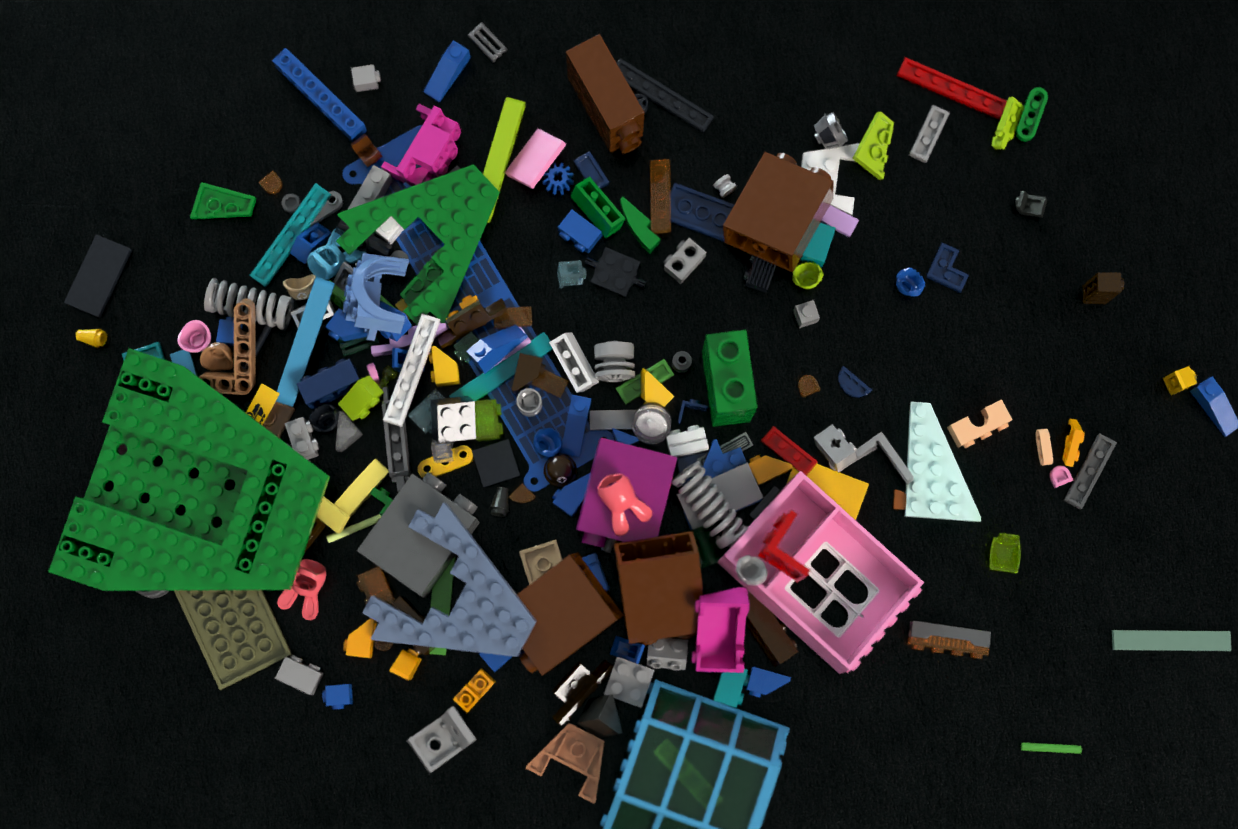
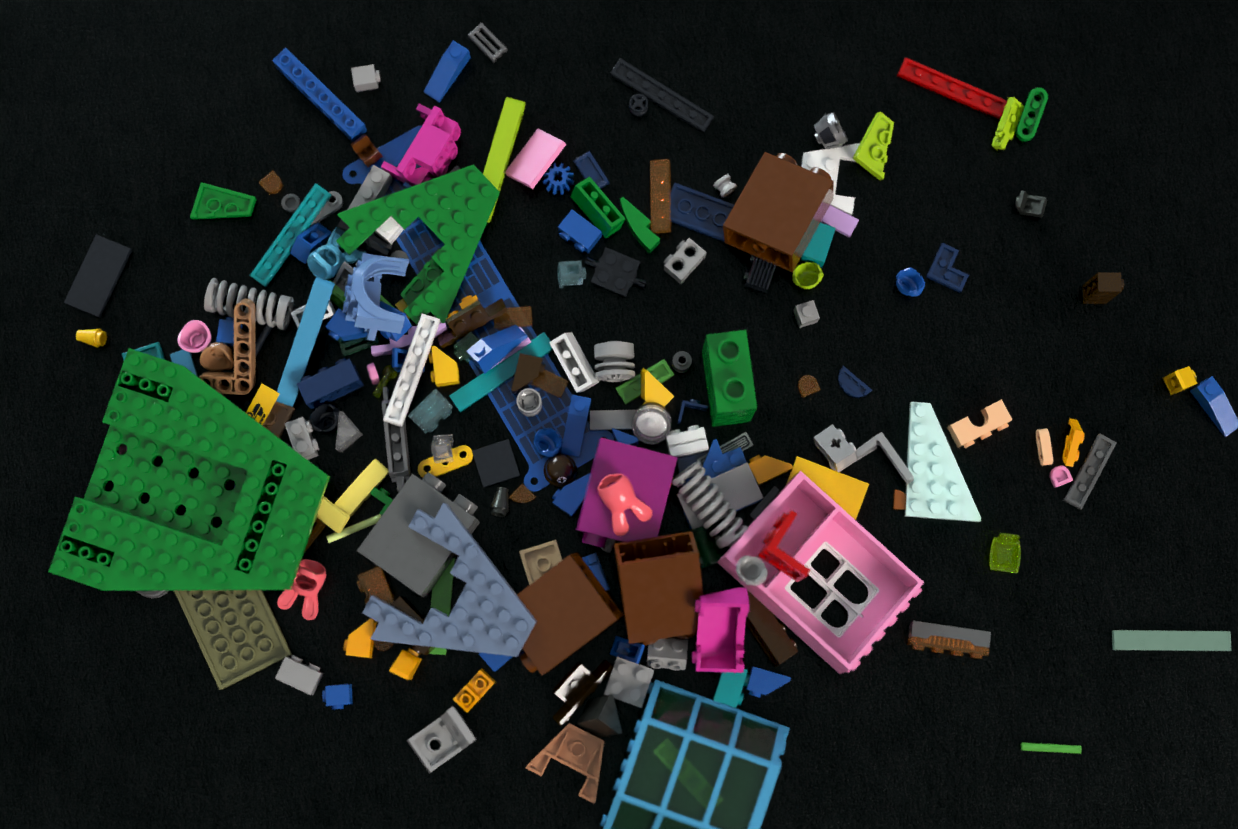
tan helmet [283,275,316,300] -> none
lime brick [338,375,384,421] -> none
brick [431,396,476,443] -> none
clear neon green brick [475,399,503,441] -> none
reddish brown brick [566,34,644,154] -> none
red tile [761,426,818,476] -> none
light grey tile [909,105,950,163] -> none

